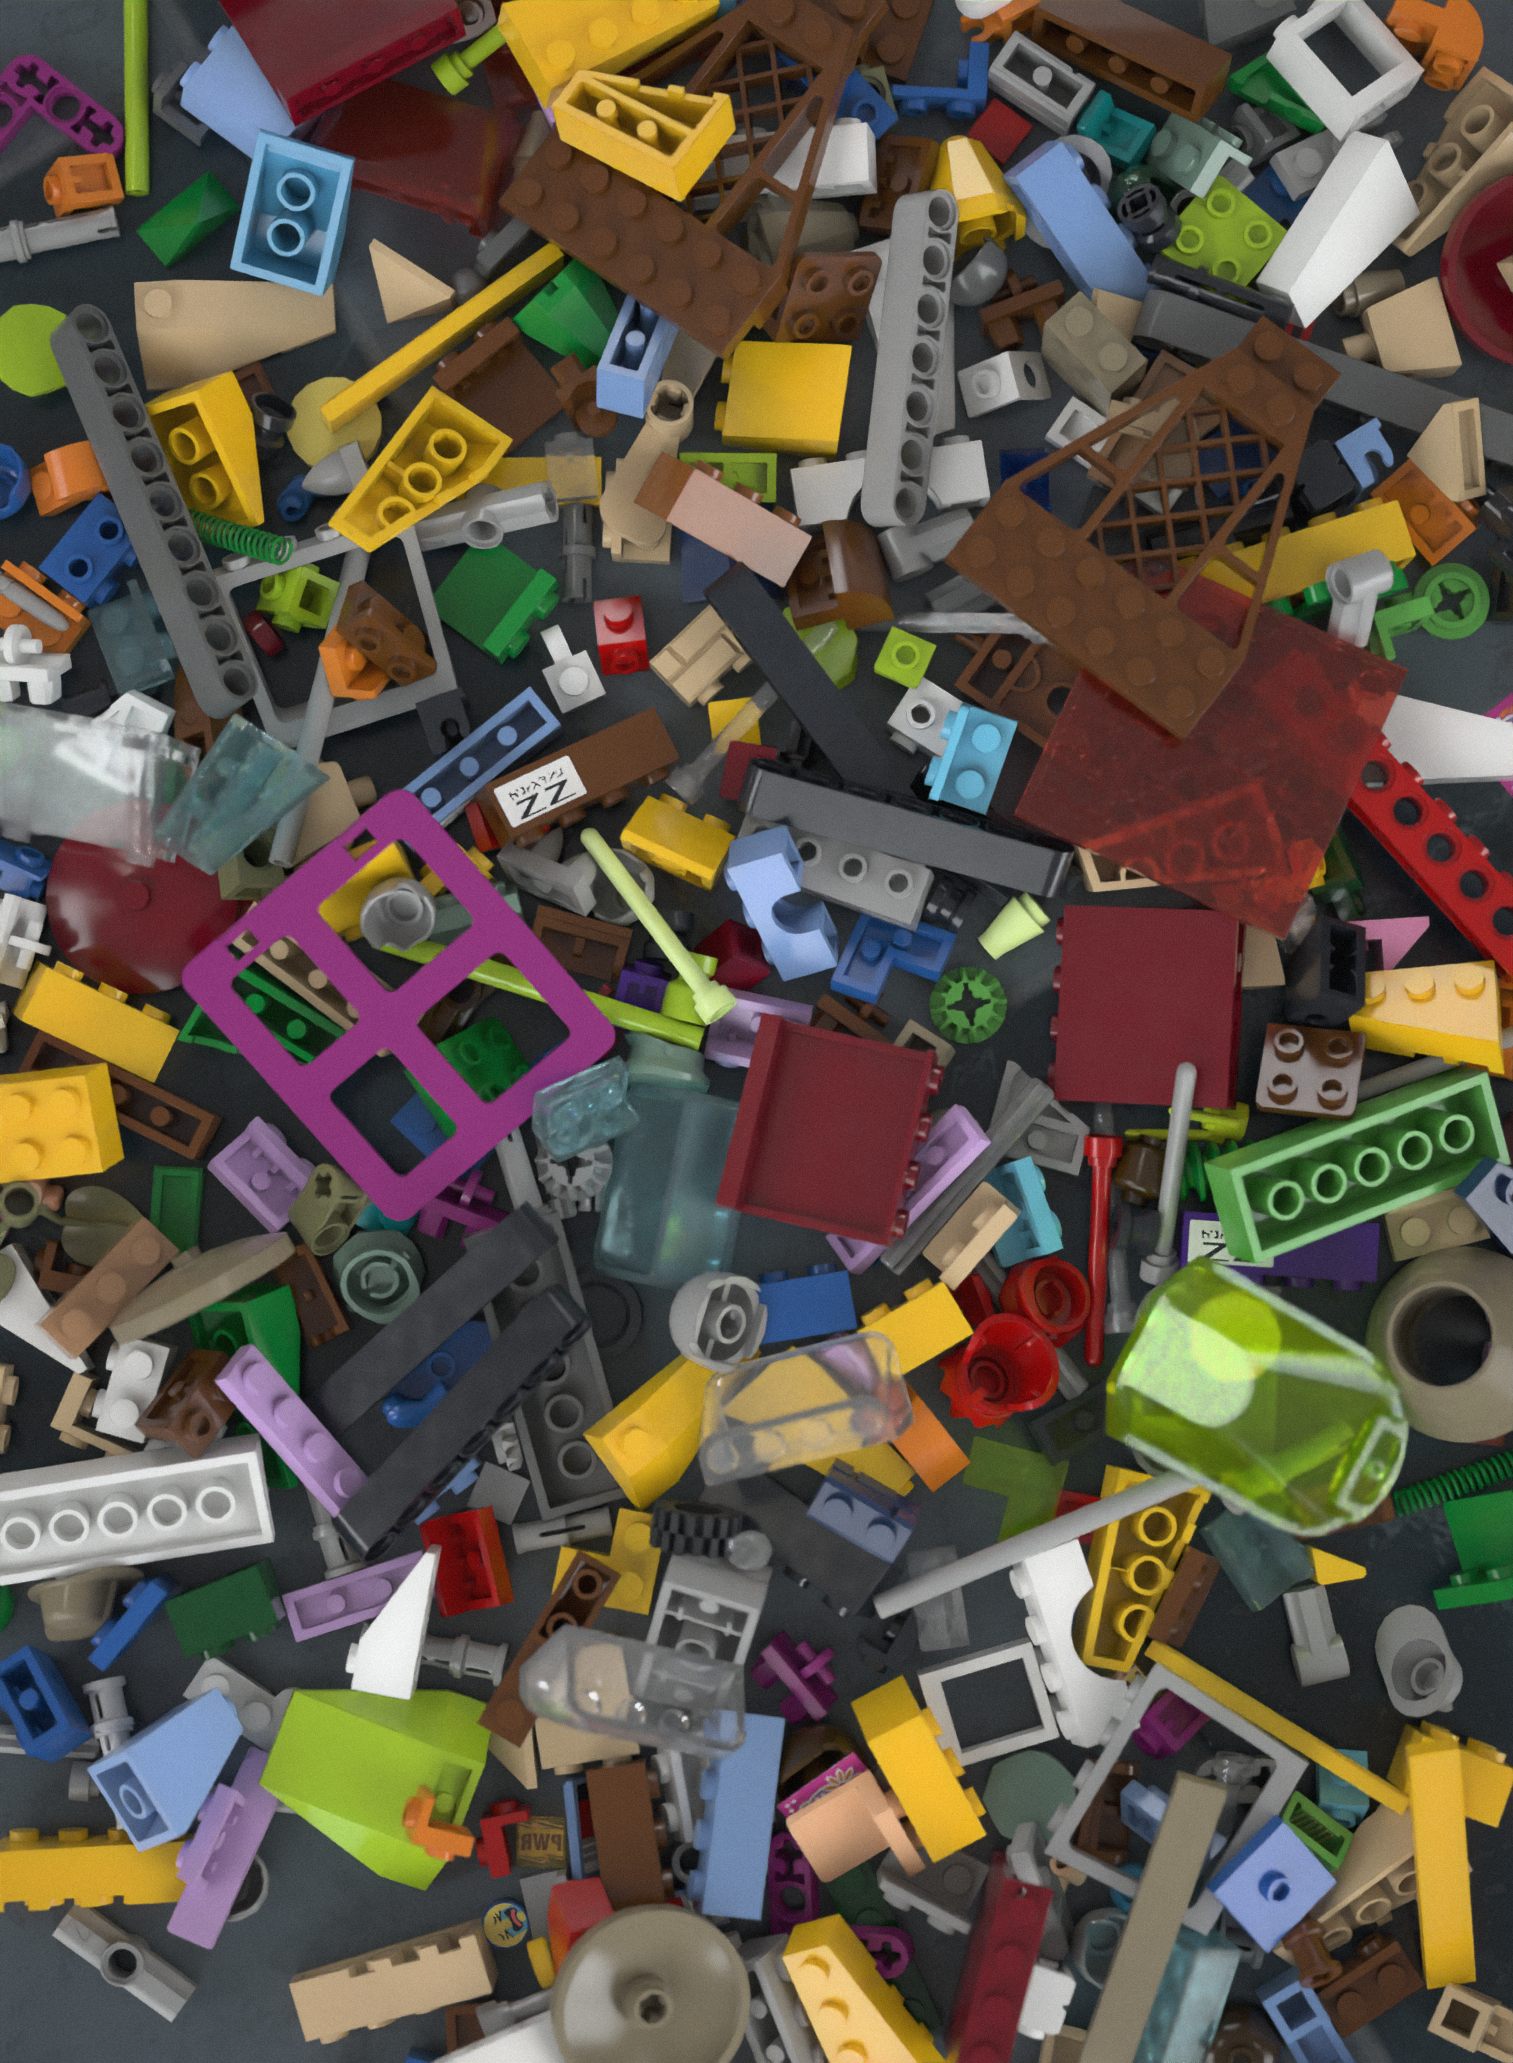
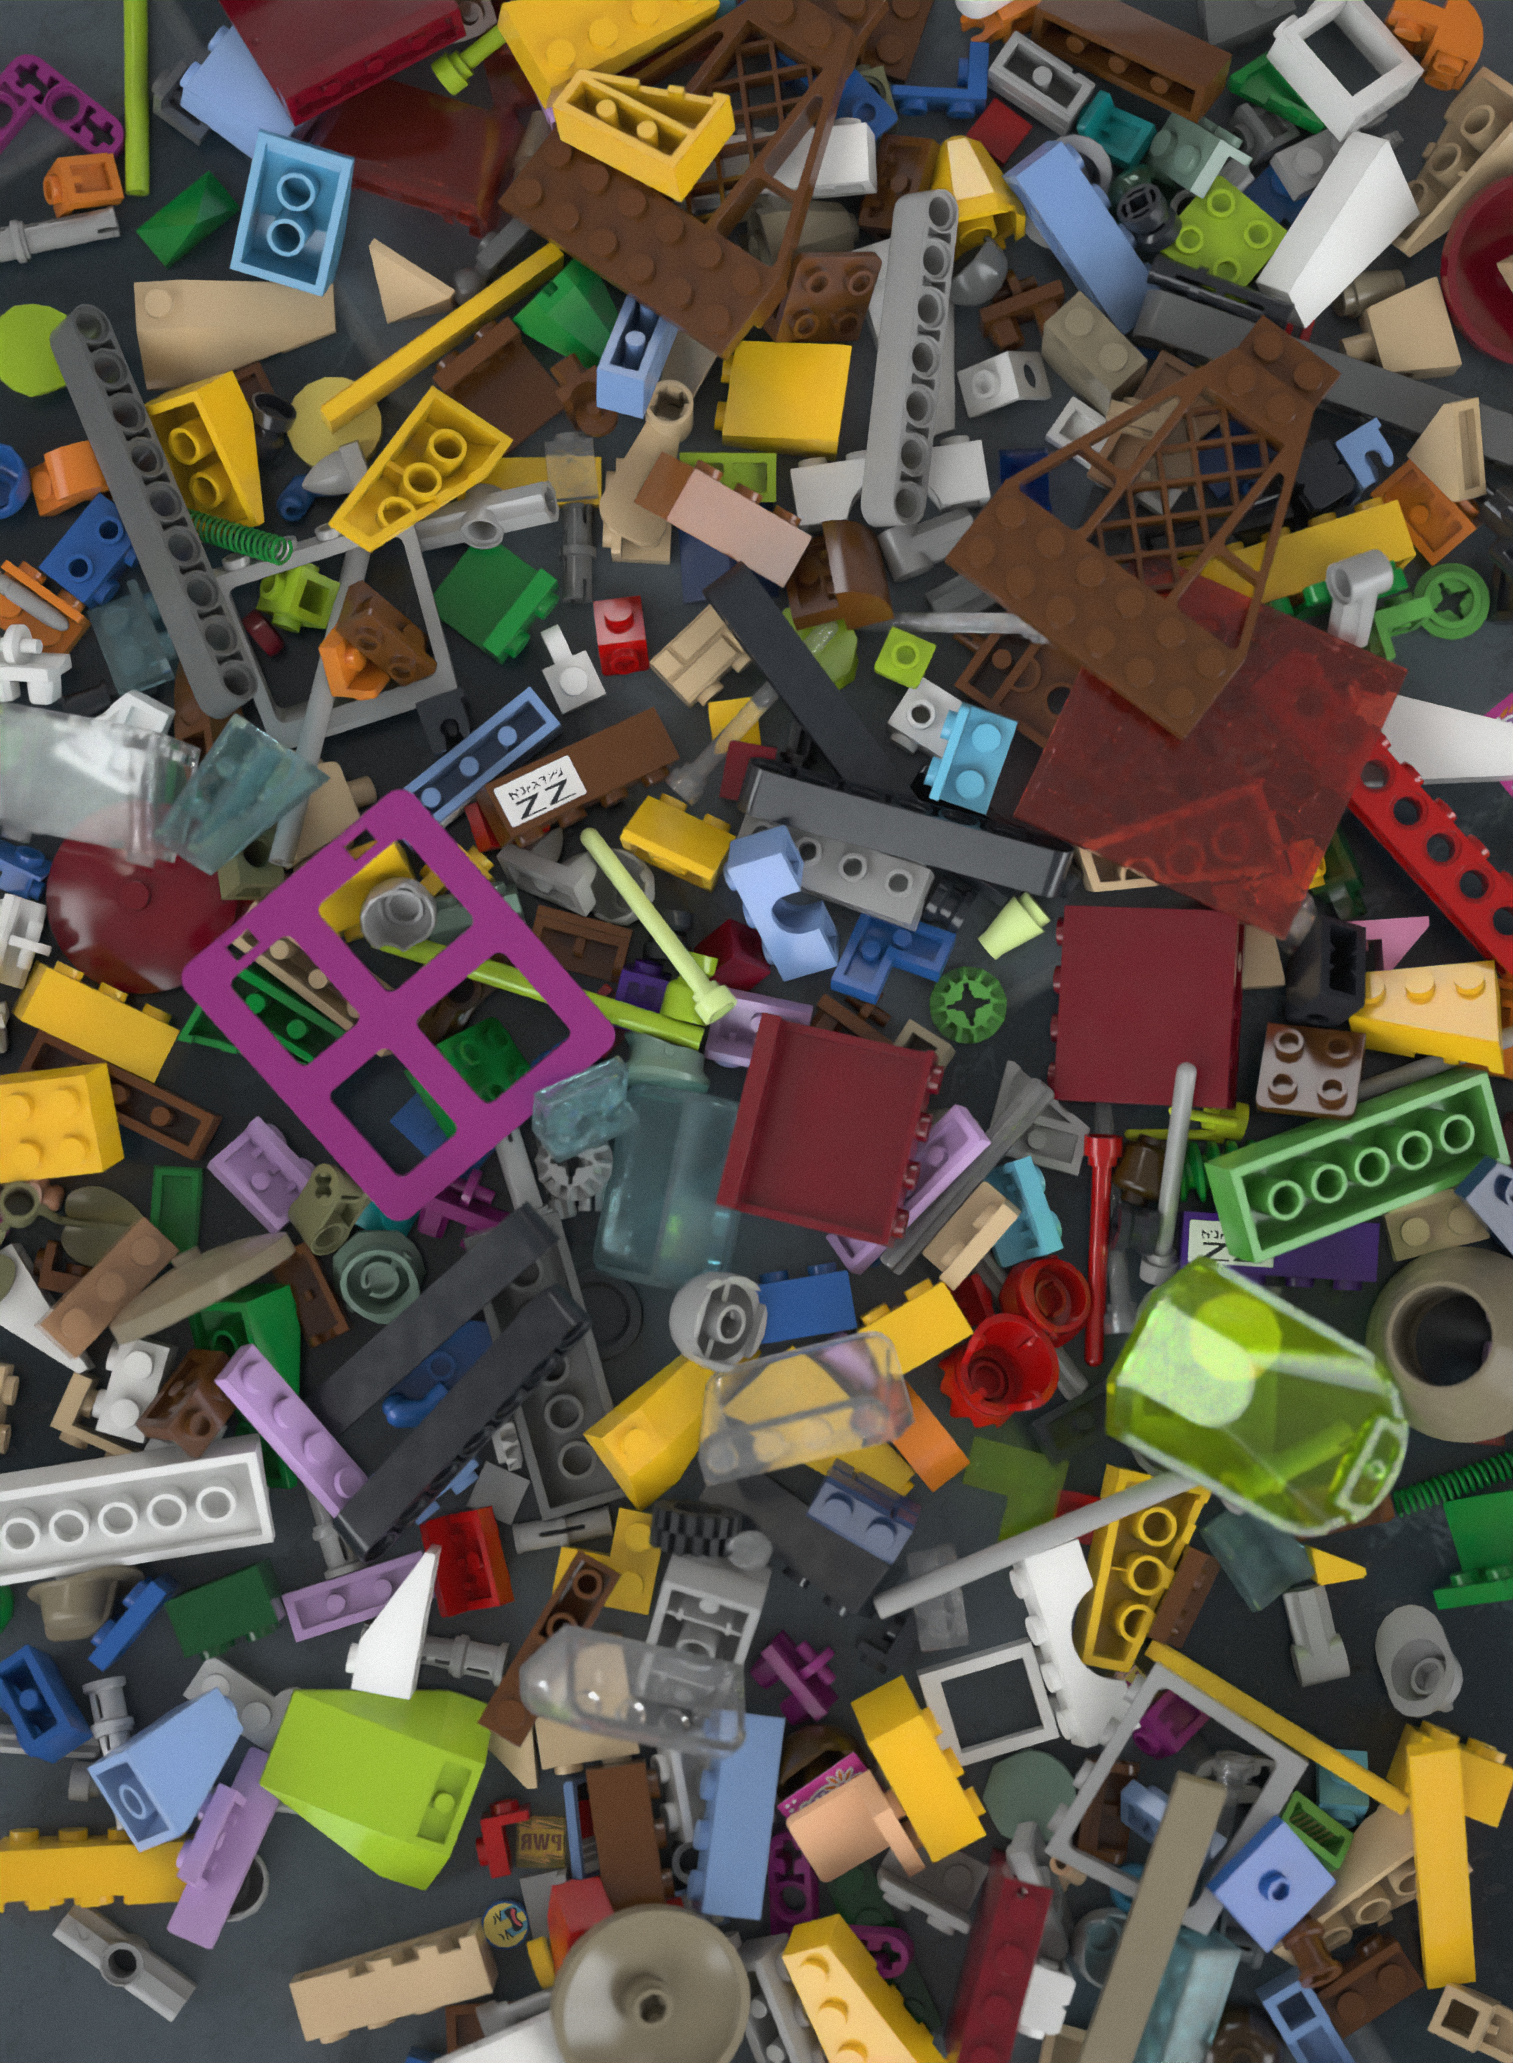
orange bracket [401,1785,475,1861] -> none
tan tile [1091,288,1143,342] -> none

